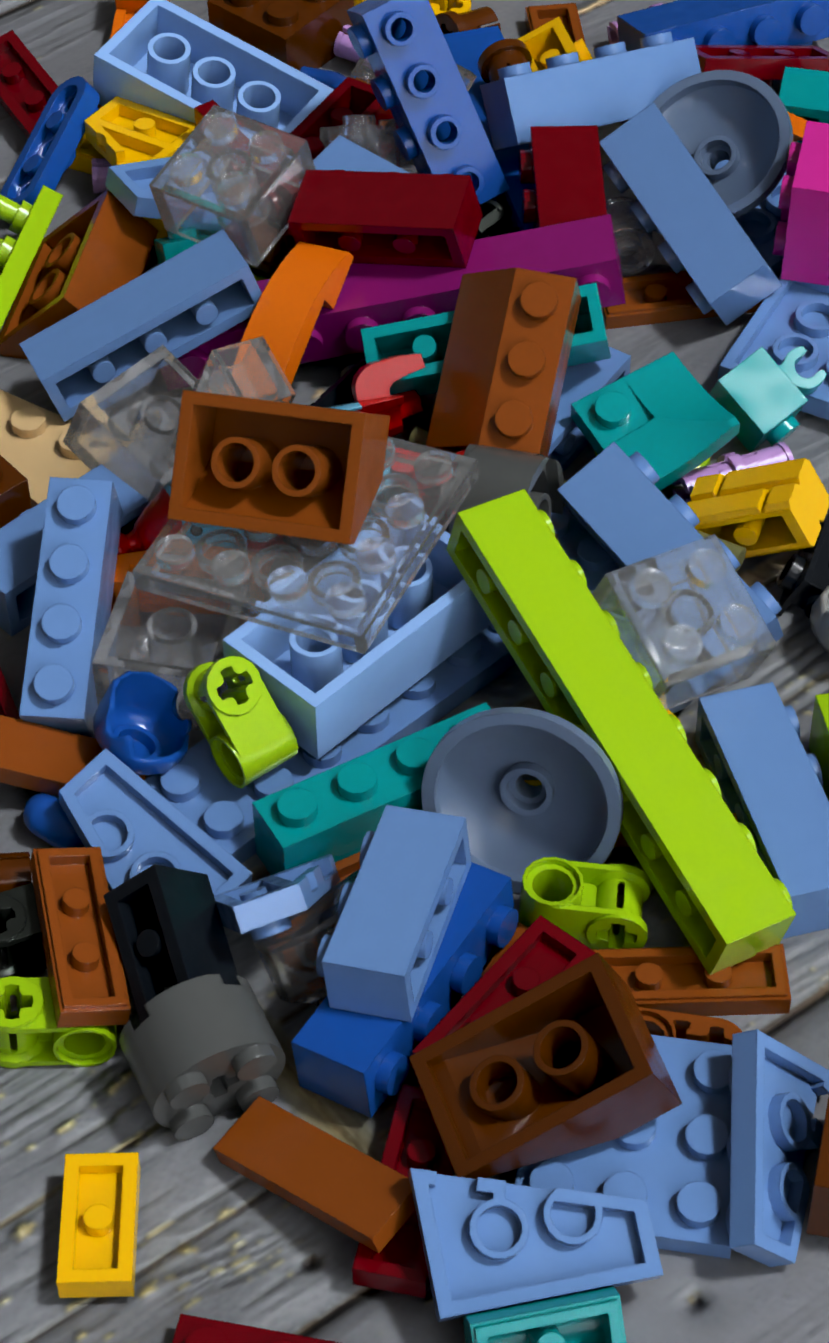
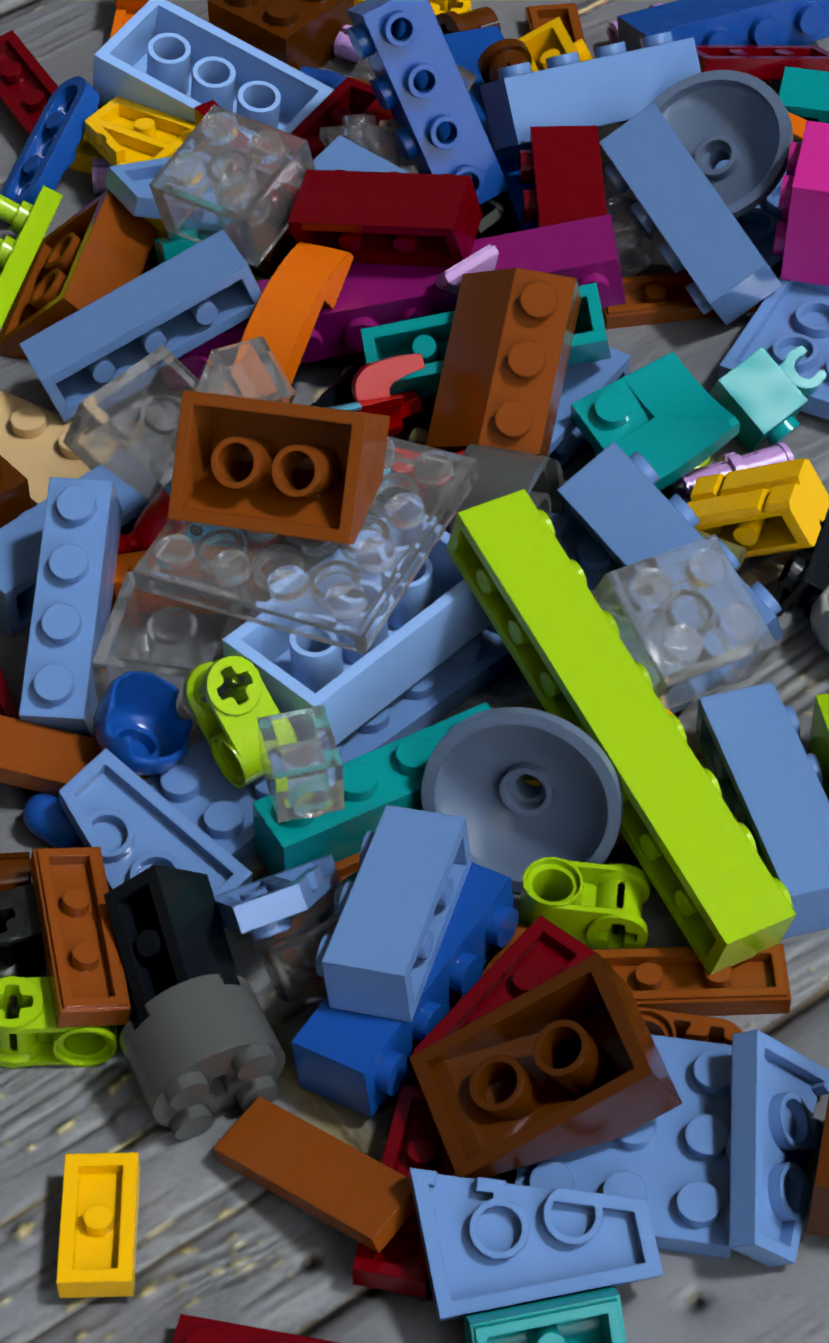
none -> clear brick [257,705,345,823]
none -> lavender slope [434,244,499,294]

